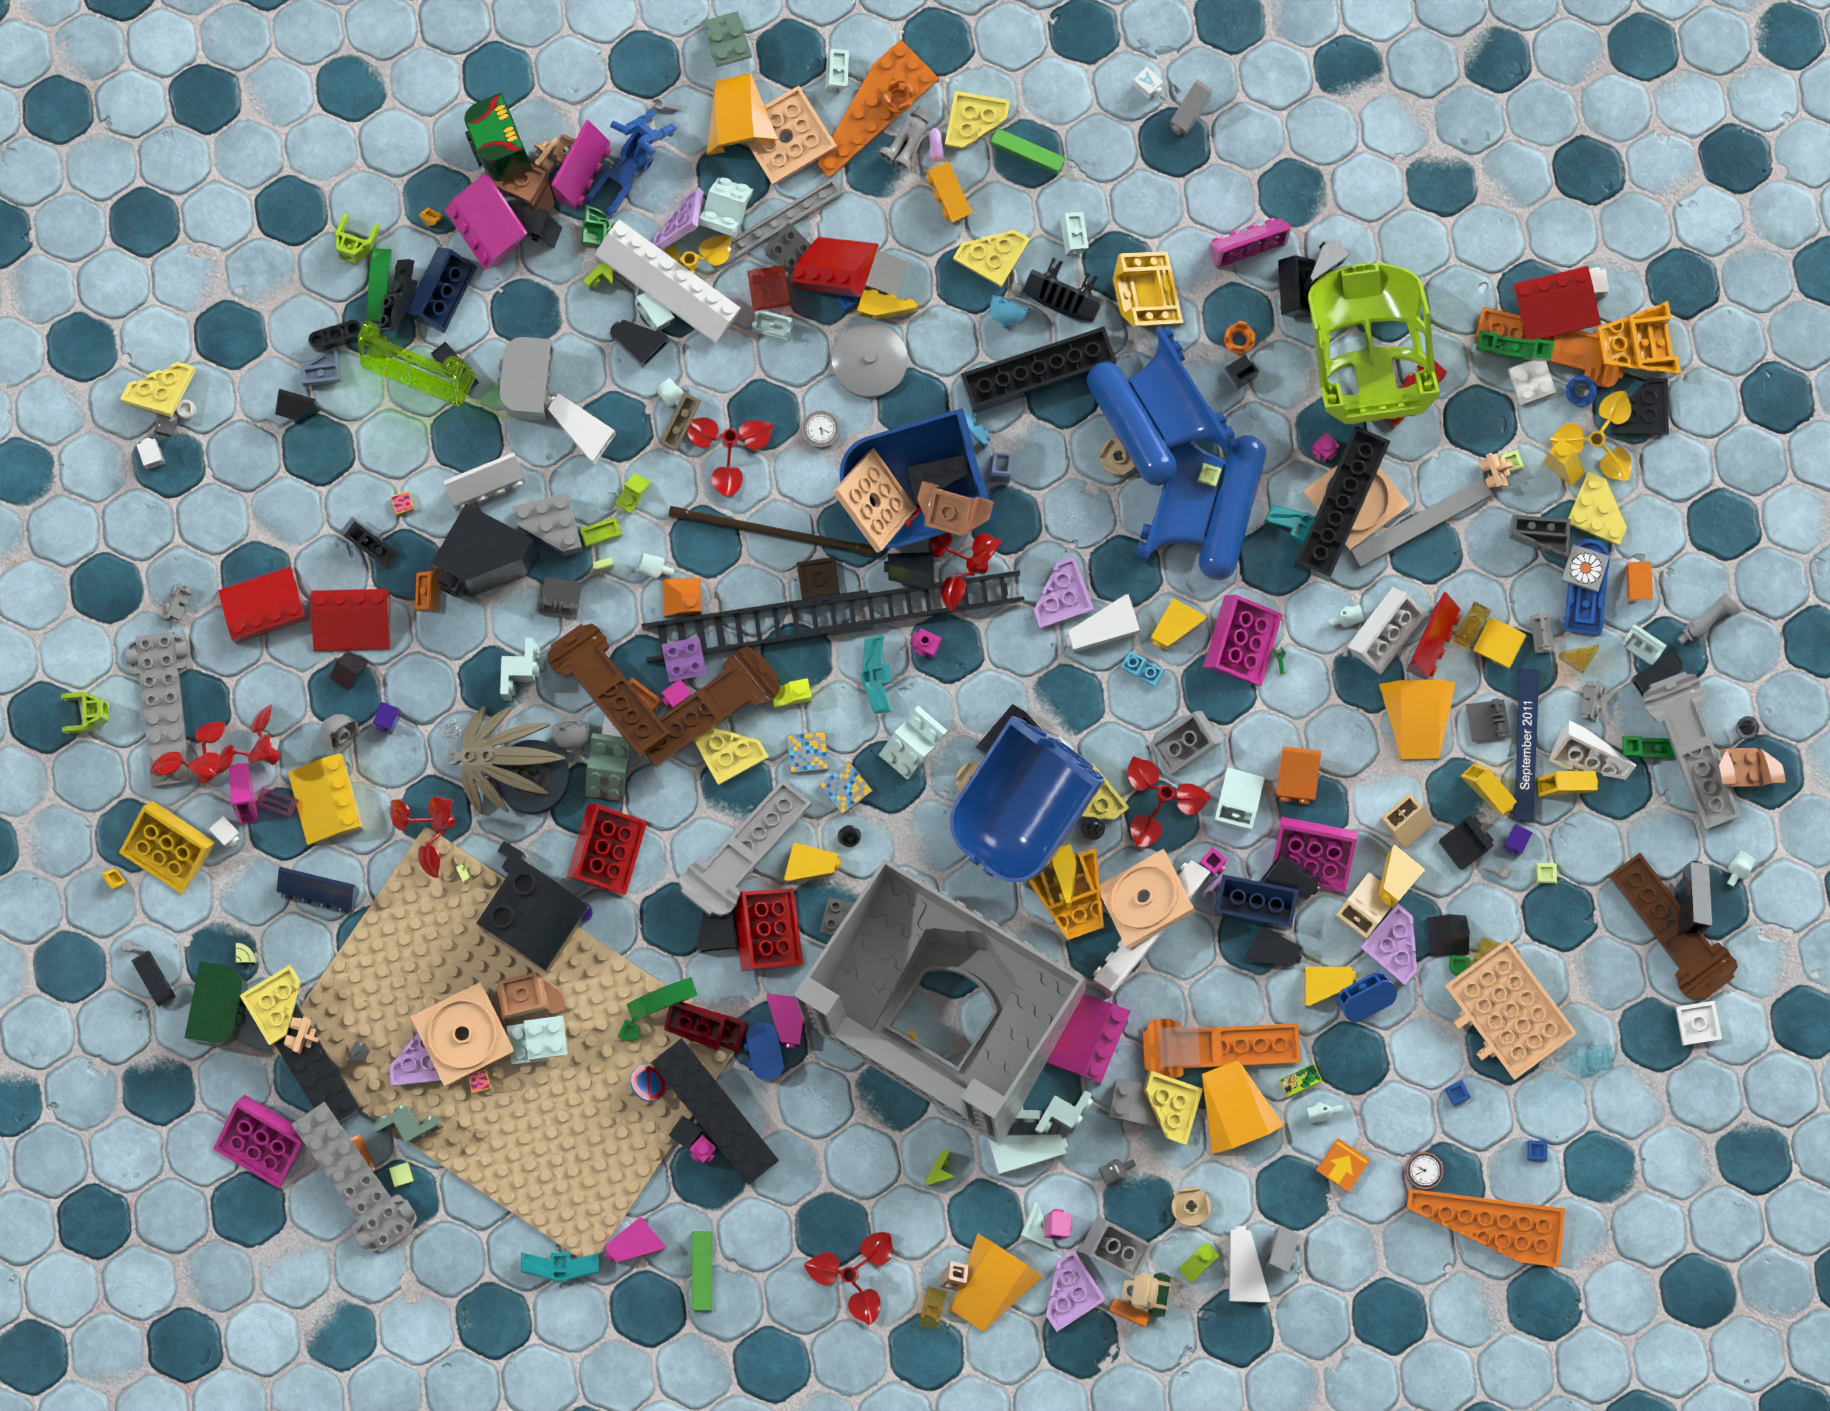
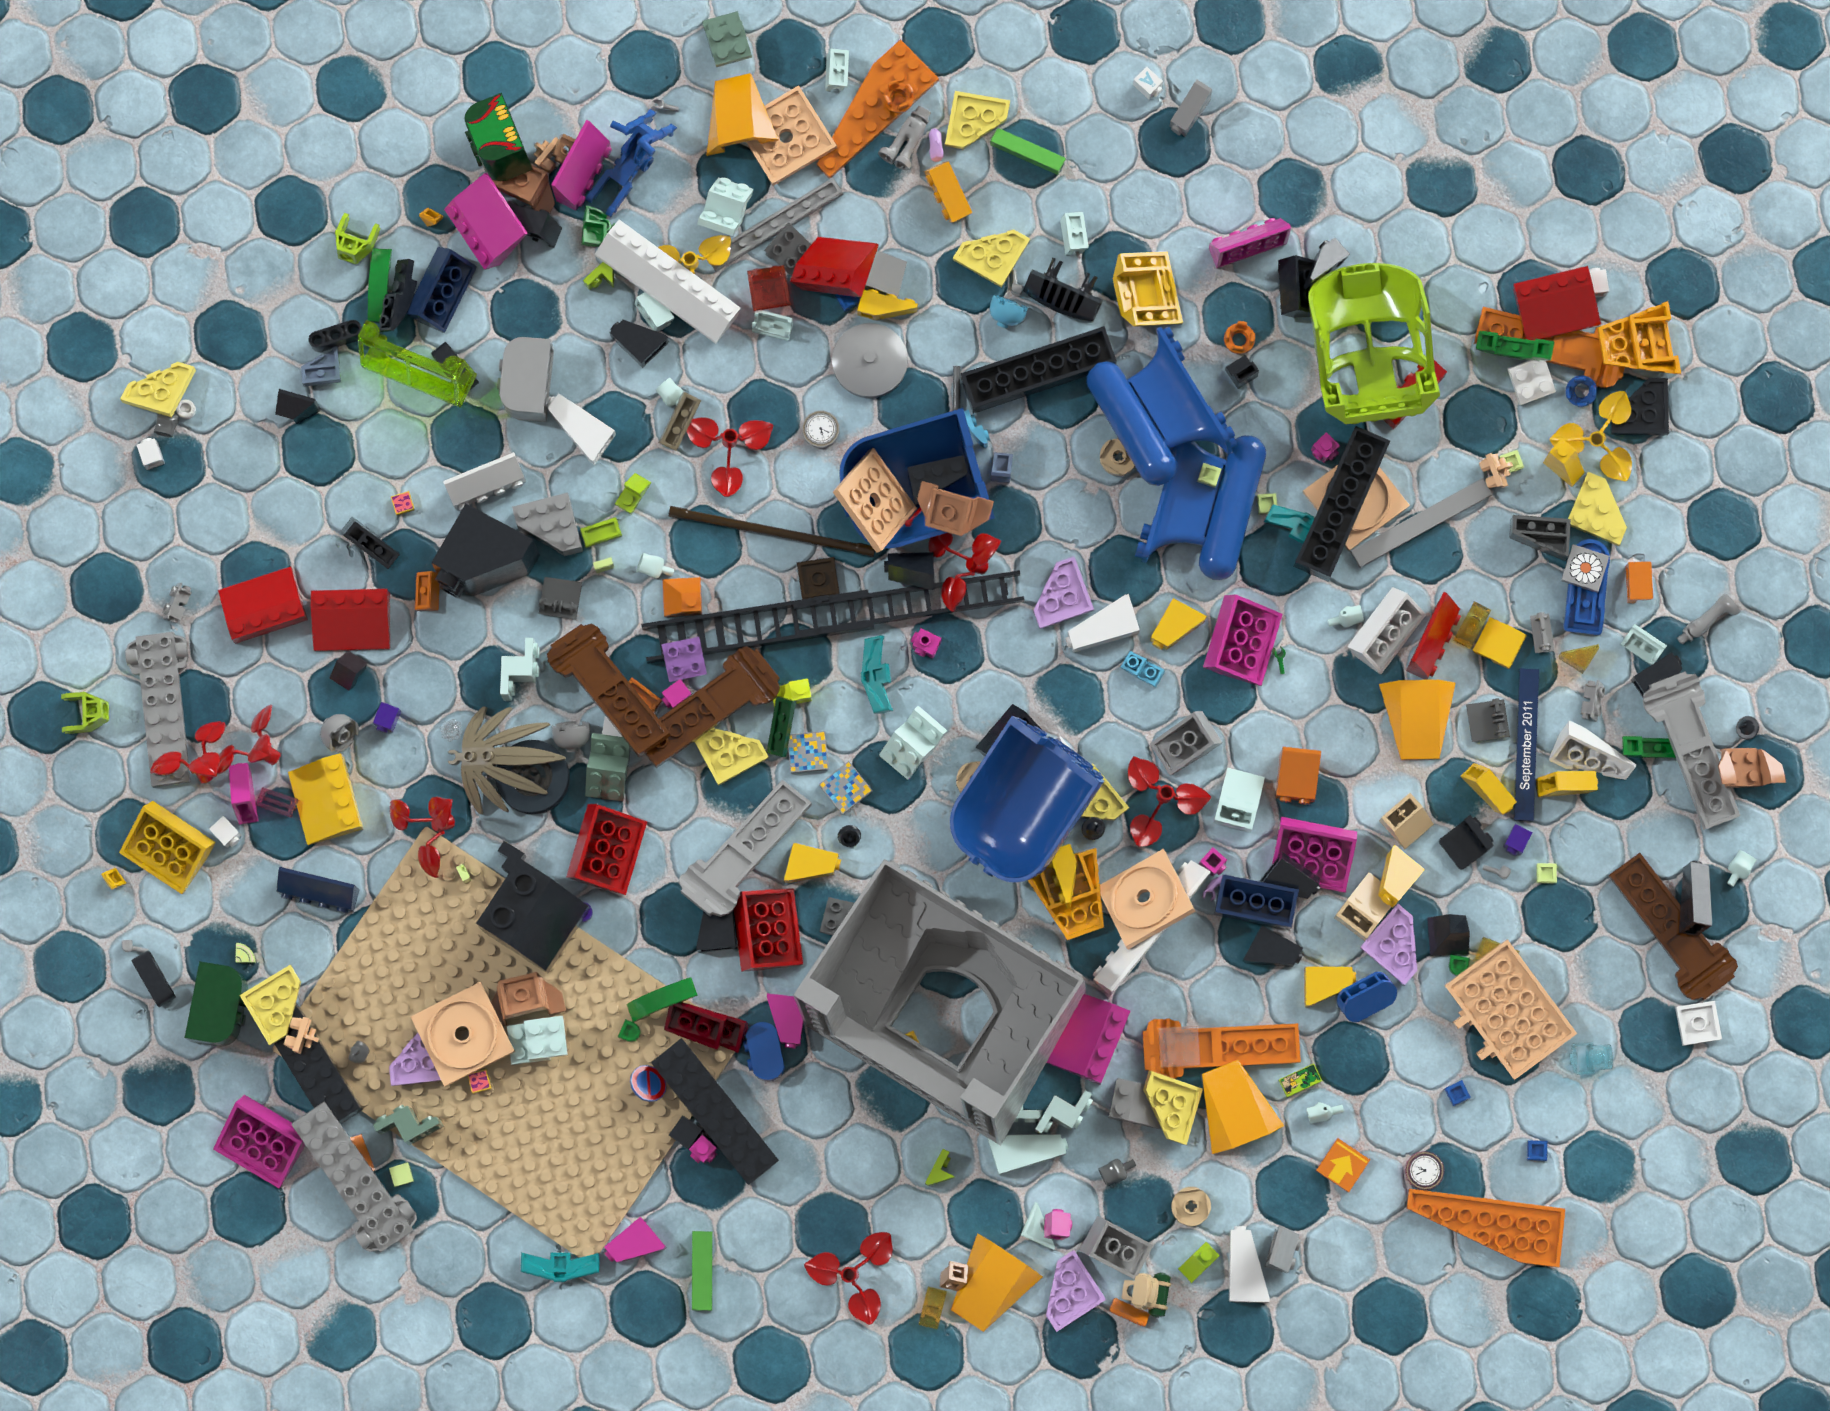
lavender plate [652,187,704,250] -> none
none -> dark green plate [766,696,796,757]
none -> dark grey bar [953,366,961,411]
none -> yellowish green tile [1257,493,1277,515]

